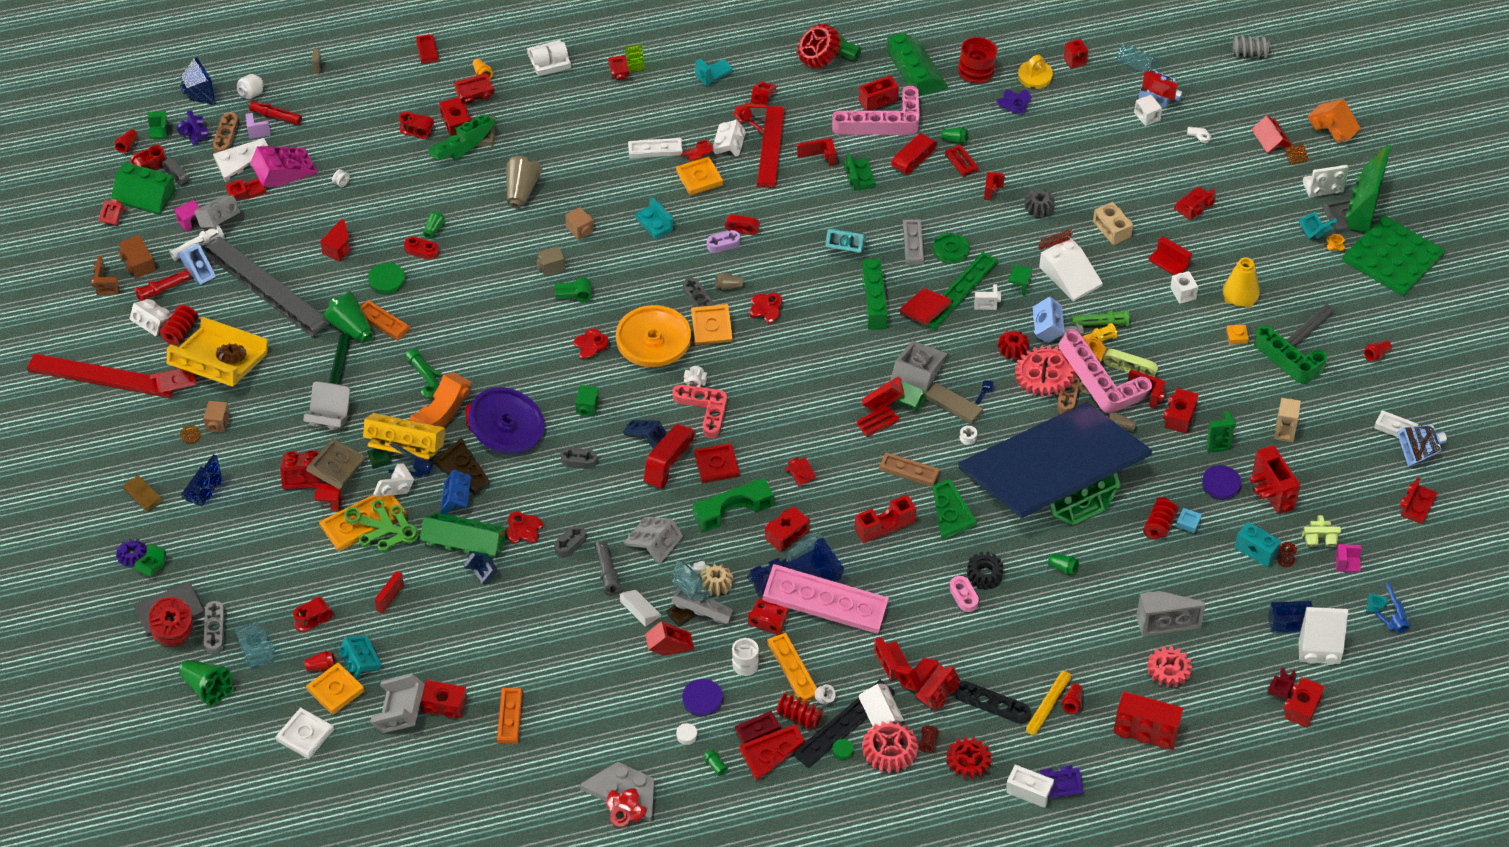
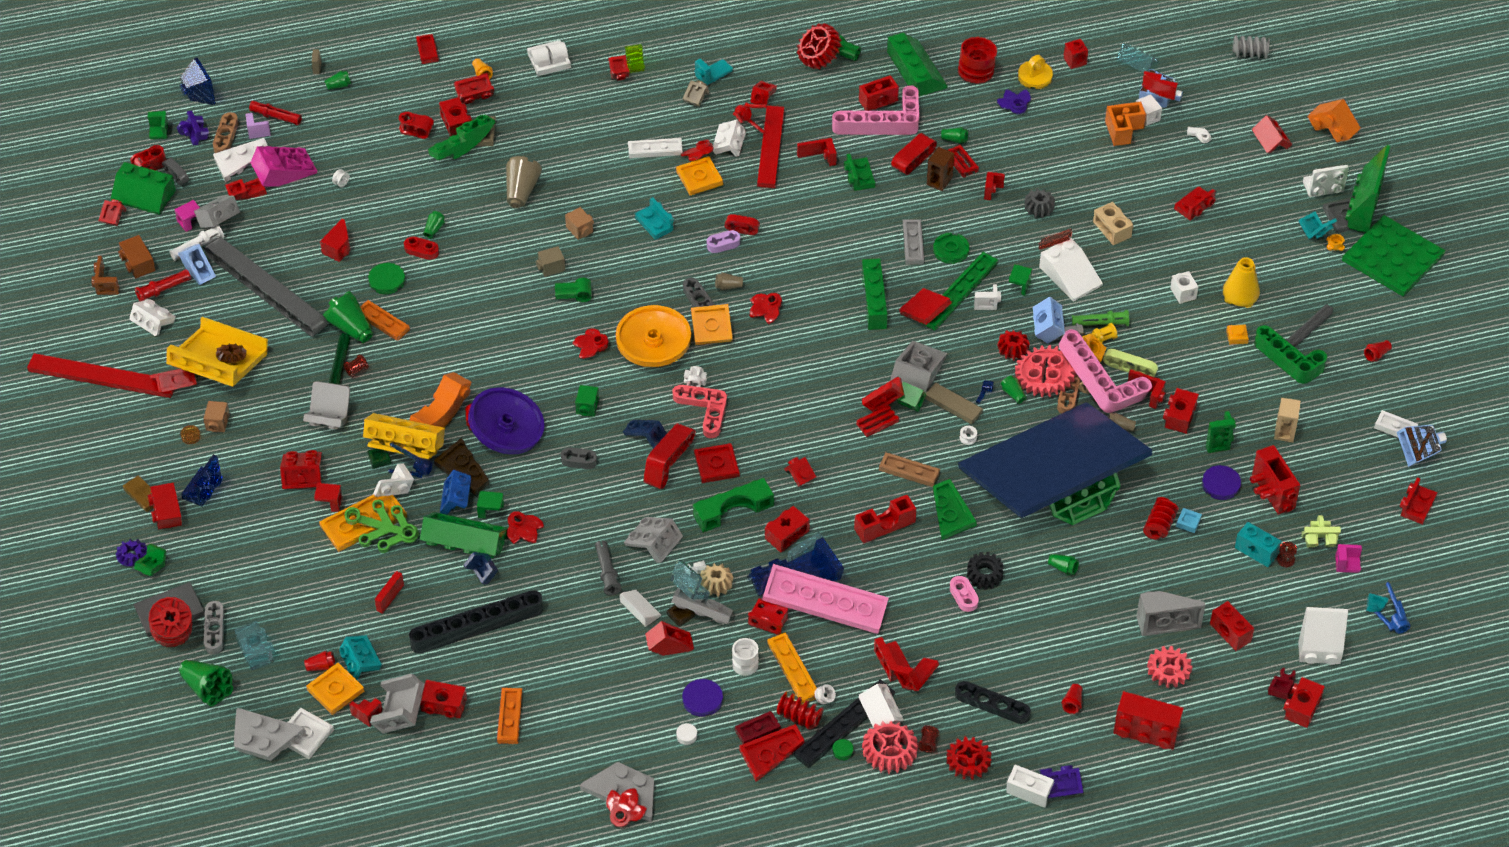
red cone [115,129,138,153] -> none
red piece [160,305,199,346] -> none
white head [237,74,264,99] -> none
red piece [293,597,333,632] -> none
dark tan tile [306,438,366,490] -> none
green plant [405,348,442,399] -> none
dark grey beam [554,525,586,557] -> none
green pin [704,749,728,776] -> none
teal brick [825,228,866,253] -> none
red bracket [915,665,960,712] -> none
yellow axle [1026,671,1071,736] -> none
red panel [1148,236,1192,275] -> none
clear blue brick [1268,601,1312,633] -> none
clear orange tile [1284,143,1308,165] -> none
none -> red brick [147,482,182,530]
none -> light grey wing [234,708,306,761]
none -> green cone [324,70,352,90]
none -> clear red bush [343,354,369,378]
none -> red panel [349,698,383,727]
none -> black beam [409,590,543,653]
none -> green panel [477,491,504,519]
none -> dark tan bracket [683,80,710,107]
none -> reddish brown brick [927,147,954,191]
none -> green cone [1001,375,1027,404]
none -> orange brick [1105,102,1146,146]
none -> red brick [1210,601,1254,651]

